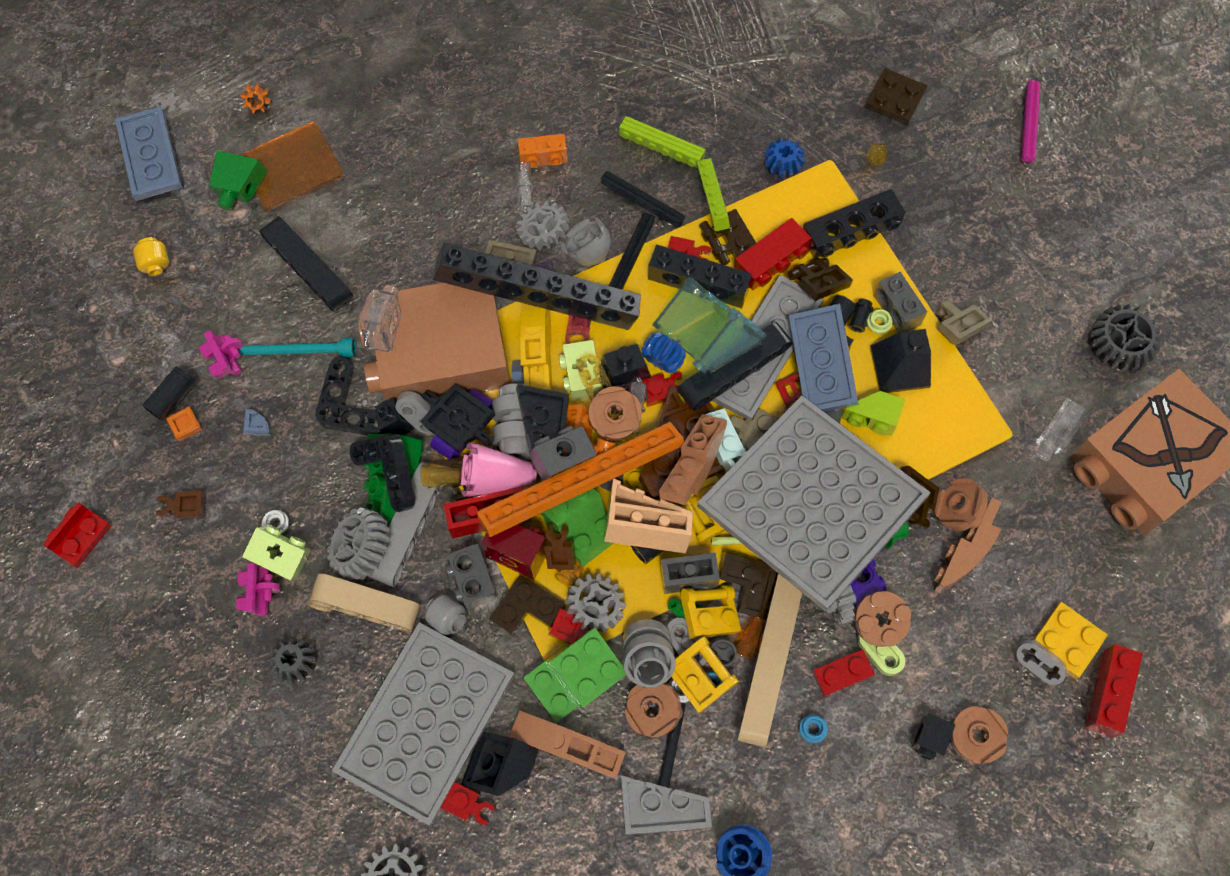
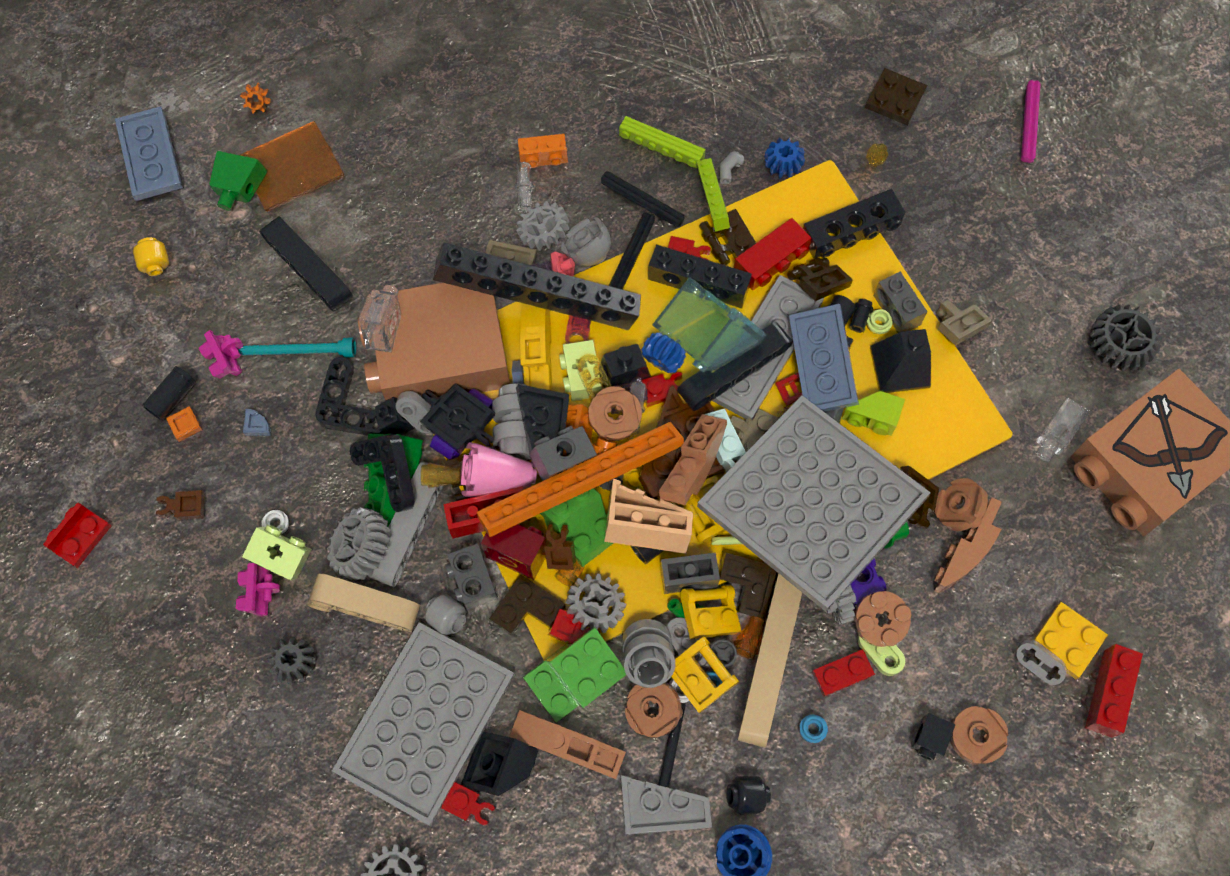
none -> coral piece [550,251,575,277]
none -> light grey arm [720,151,744,185]
none -> black head [726,776,771,815]

